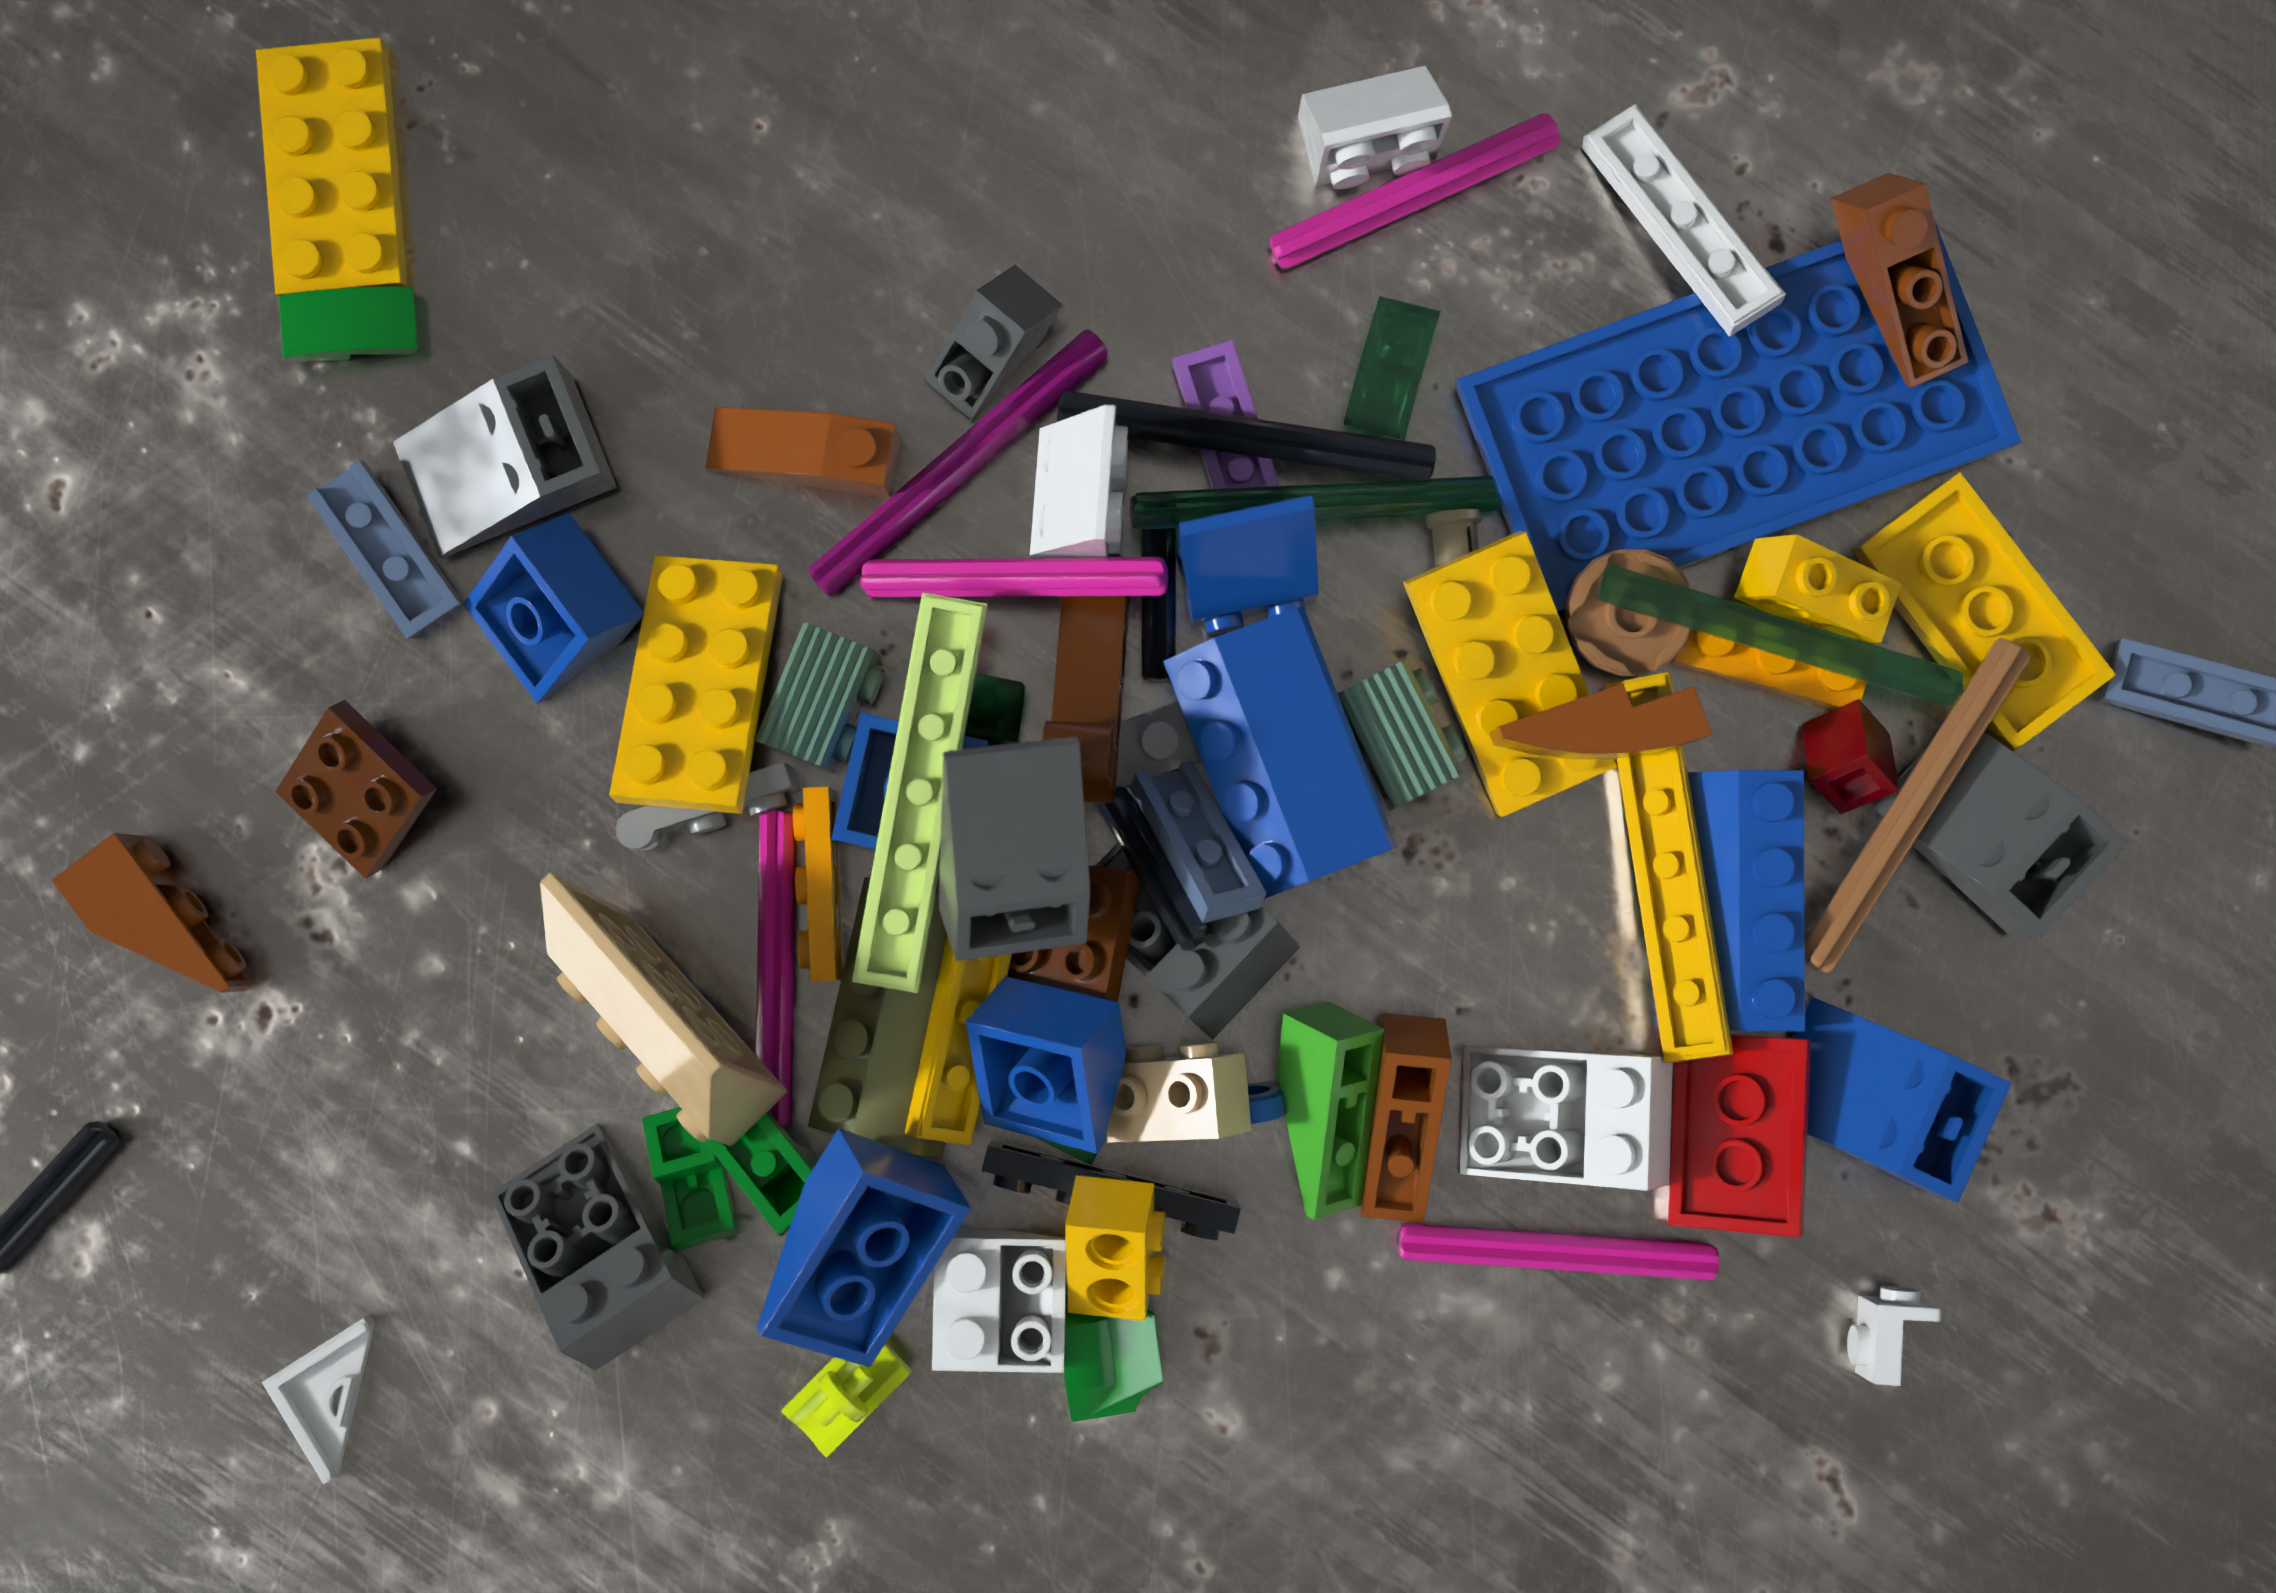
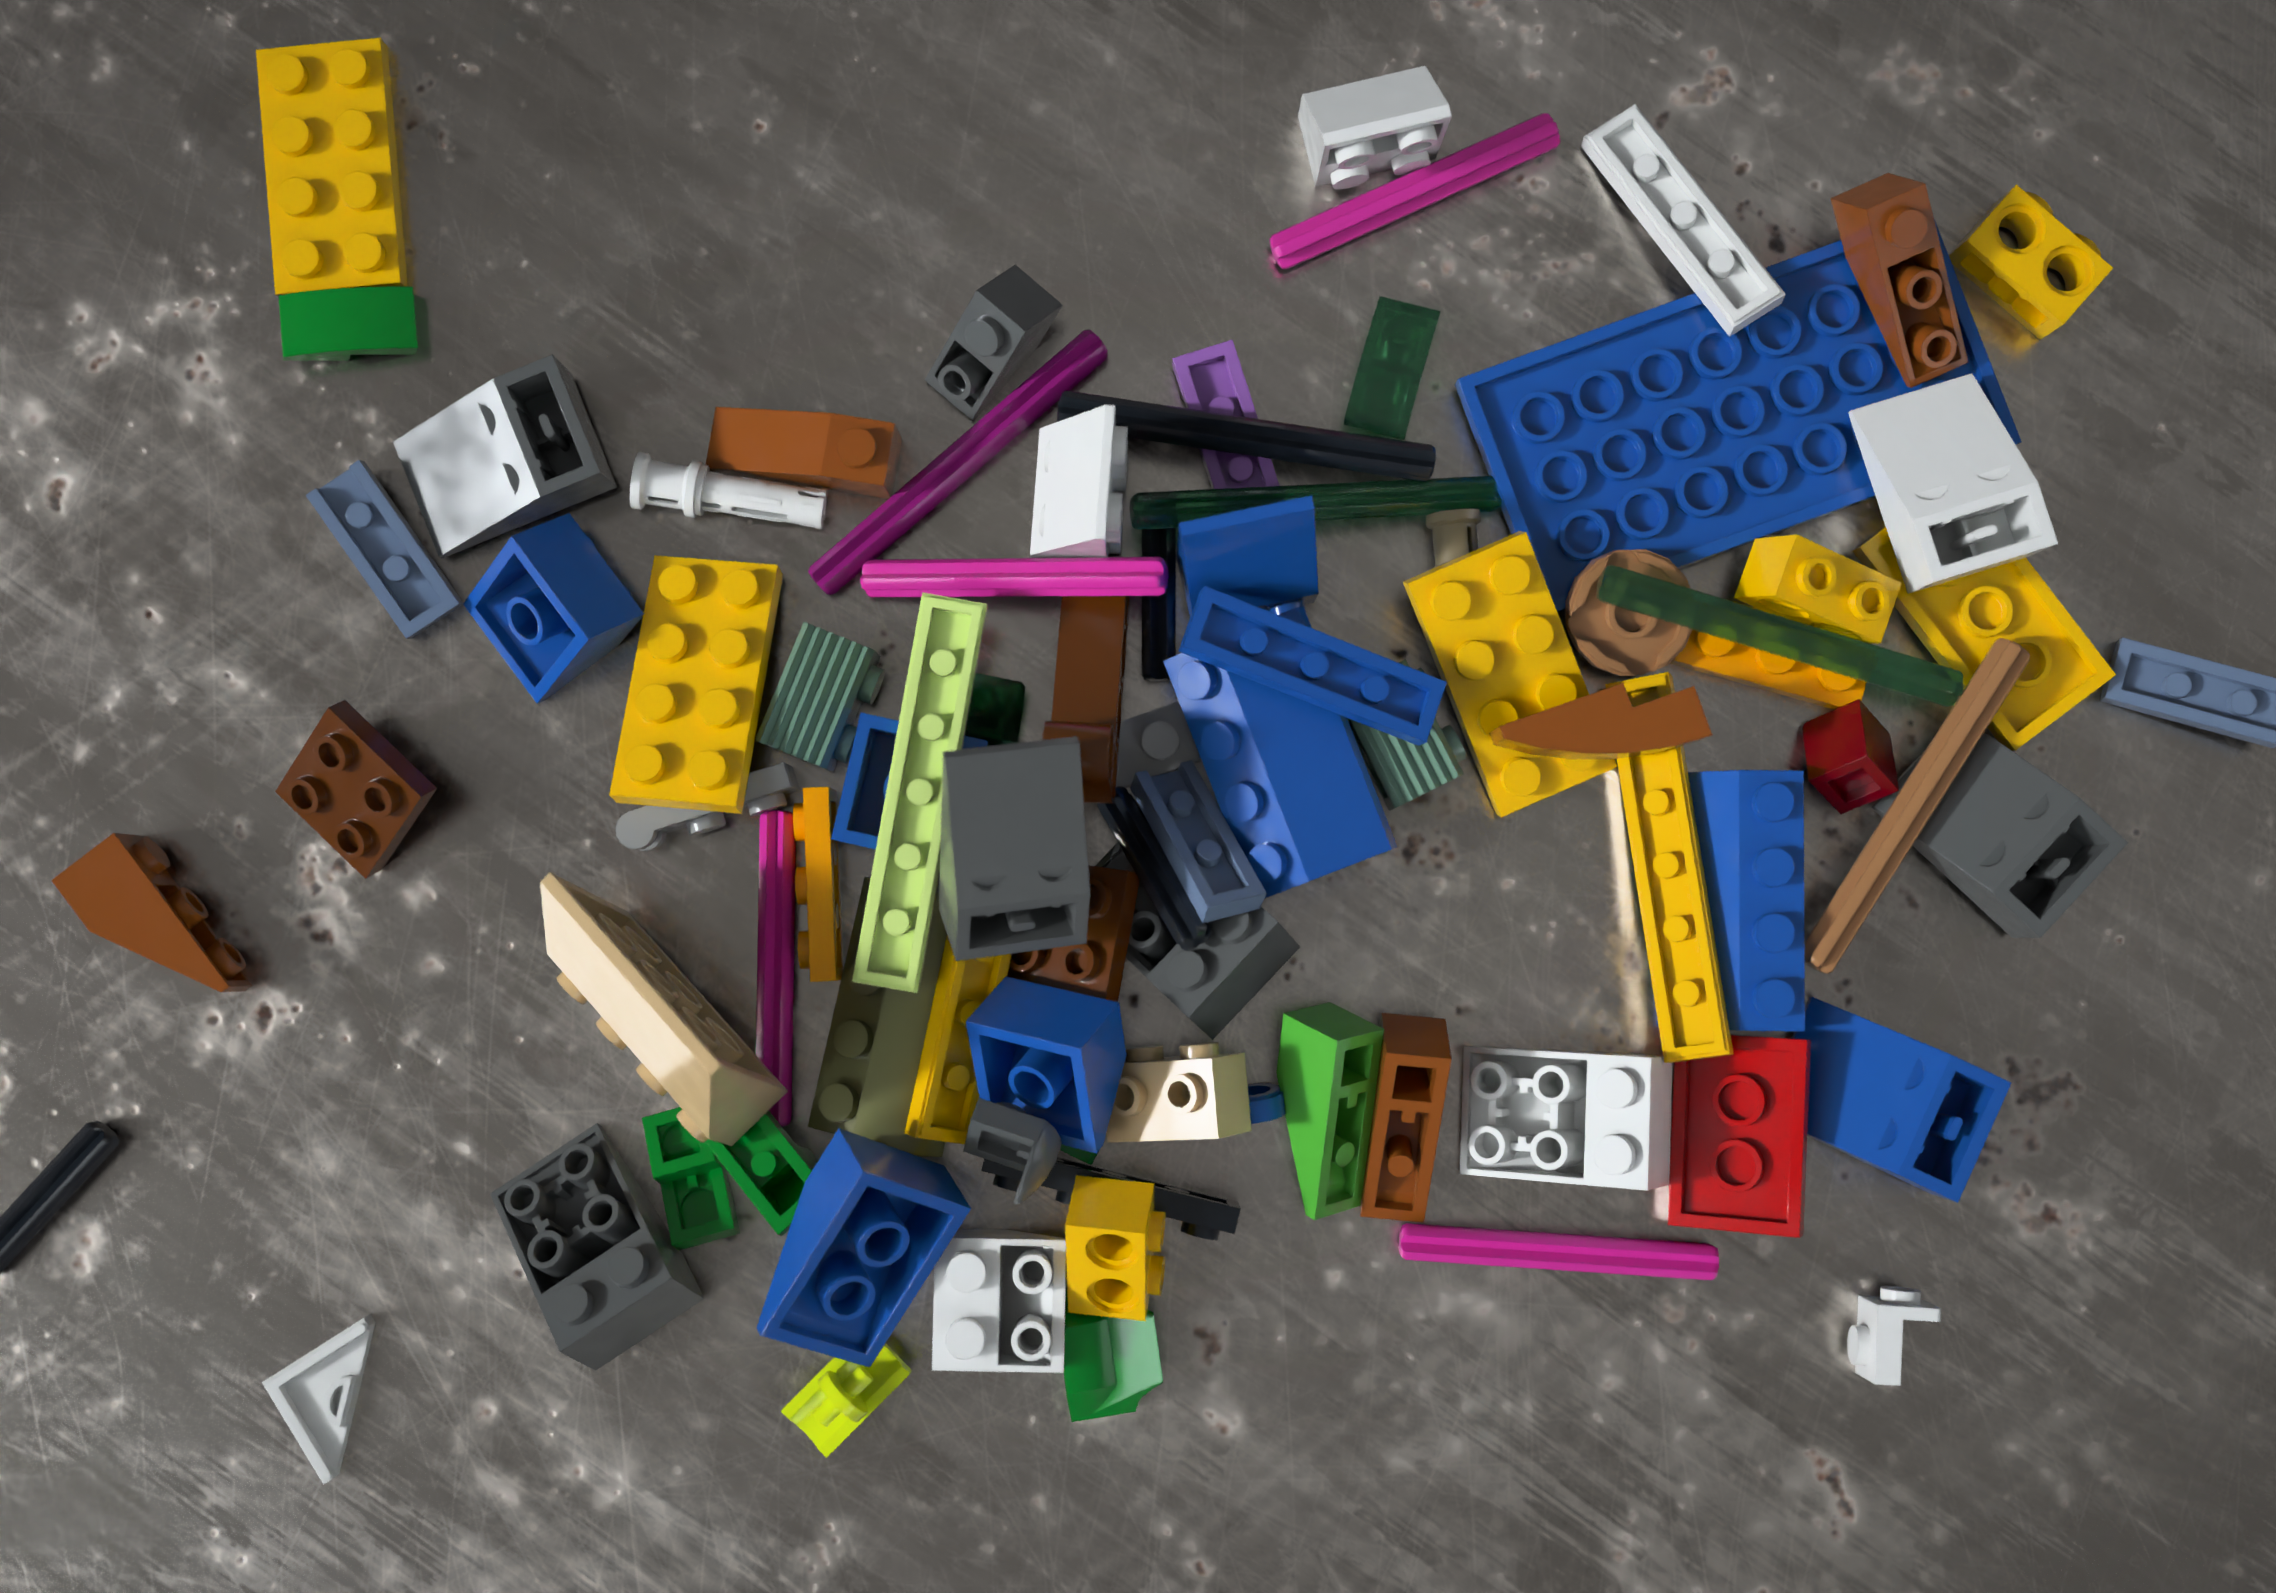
none -> white pin [630,452,828,529]
none -> dark grey plate [963,1098,1062,1204]
none -> blue plate [1178,586,1447,746]
none -> white slope [1848,373,2059,594]
none -> yellow brick [1949,184,2113,340]

